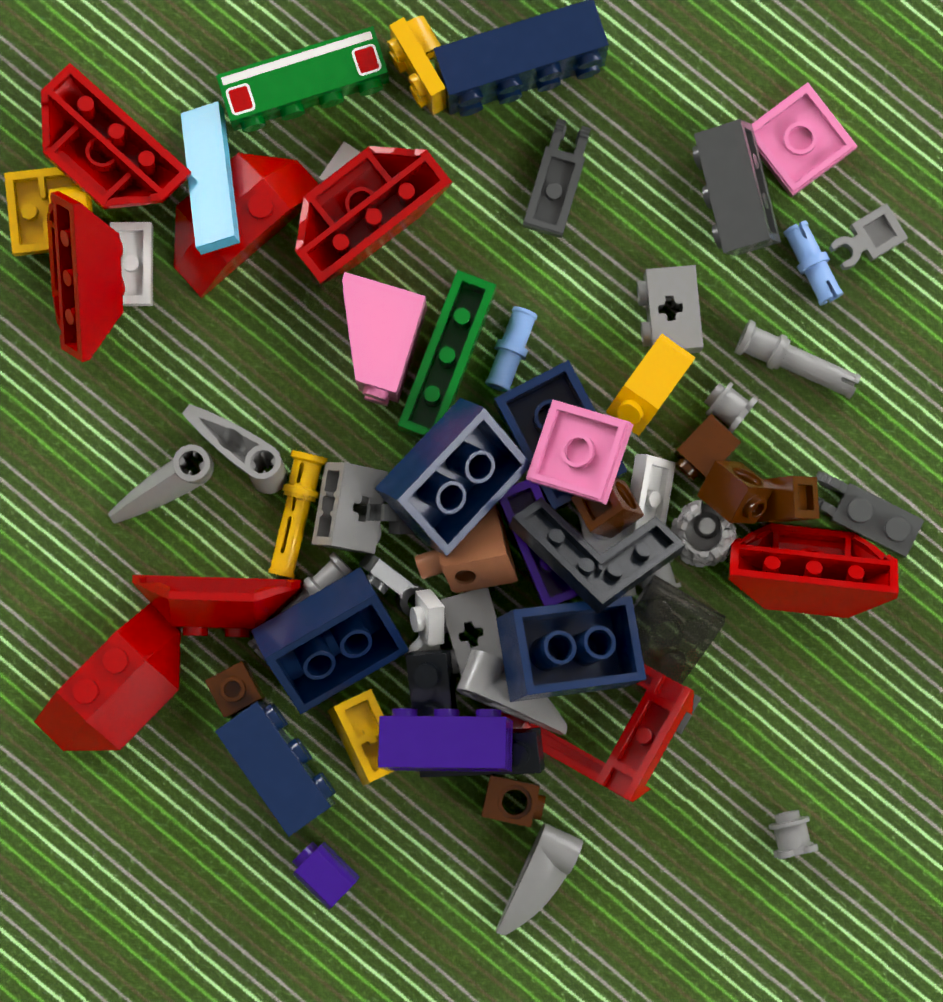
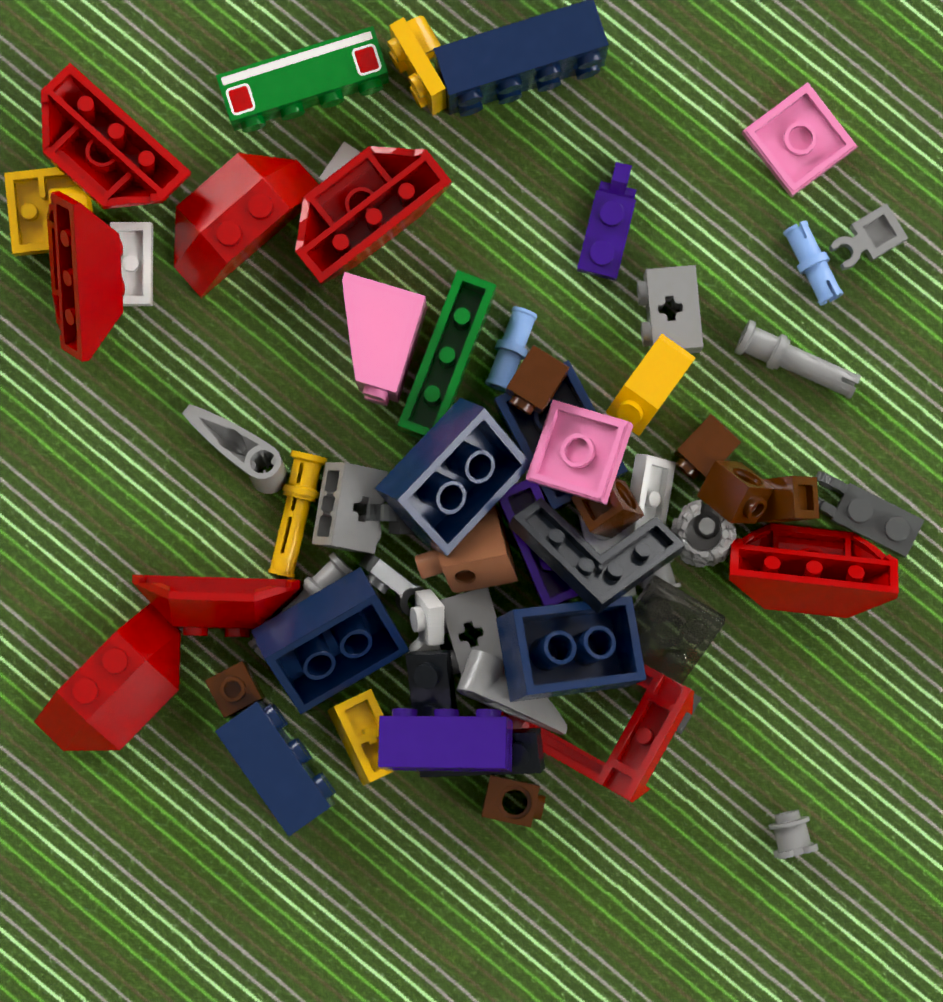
light grey piece [108,445,214,524] -> none
tile [181,101,240,255] -> none
dark purple brick [292,841,360,910] -> none
light grey piece [496,823,583,935] -> none
dark grey hinge [523,119,591,238] -> none
dark grey brick [693,119,781,256] -> none
light grey brick [704,382,758,433] -> none
none -> reddish brown brick [506,345,570,415]
none -> dark purple hinge [577,162,636,281]

